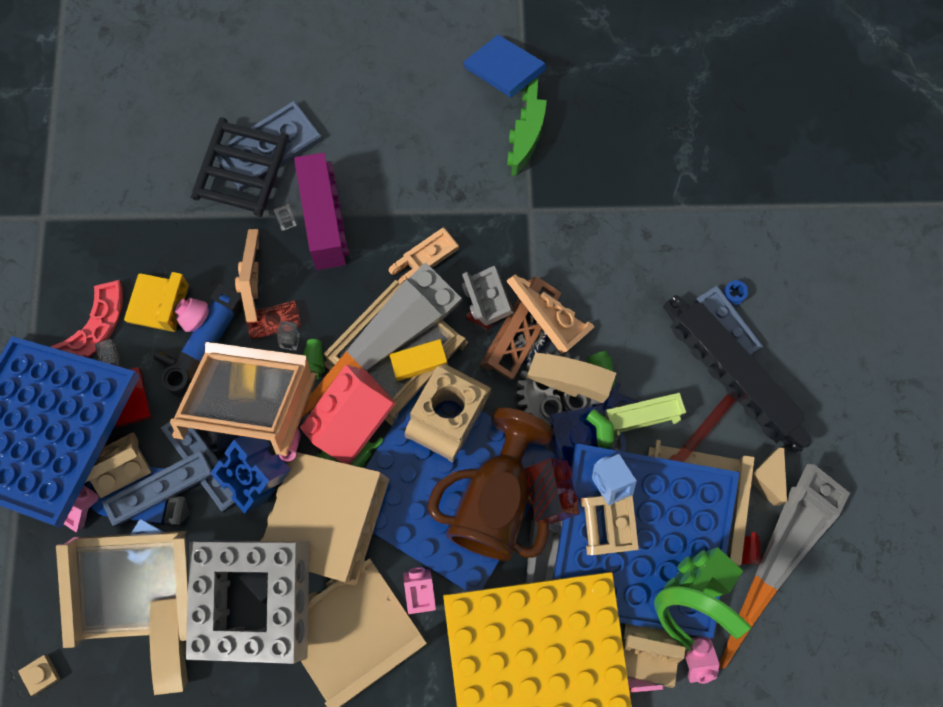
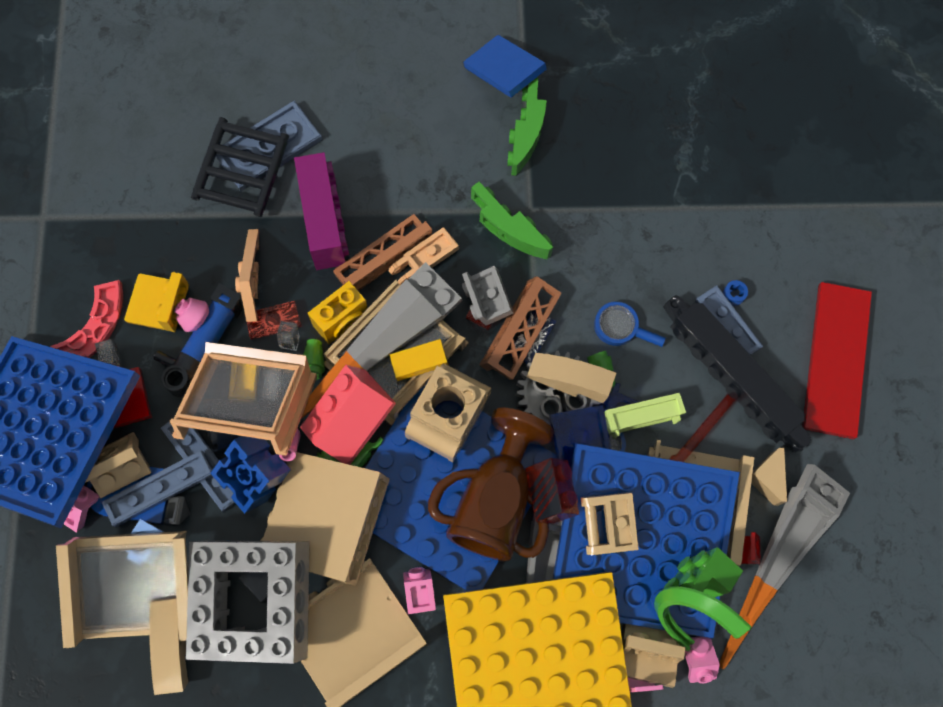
tan plate [18,655,61,696] -> none
clear piece [274,204,297,231] -> none
light nougat wing [507,274,594,354] -> none
bright green arm [586,409,615,449] -> none
light blue brick [592,454,637,506] -> none
none -> yellow brick [308,281,368,345]
none -> nougat fence [333,214,432,291]
none -> bright green slope [471,182,553,259]
none -> piece [594,302,666,347]
none -> red tile [802,282,872,439]

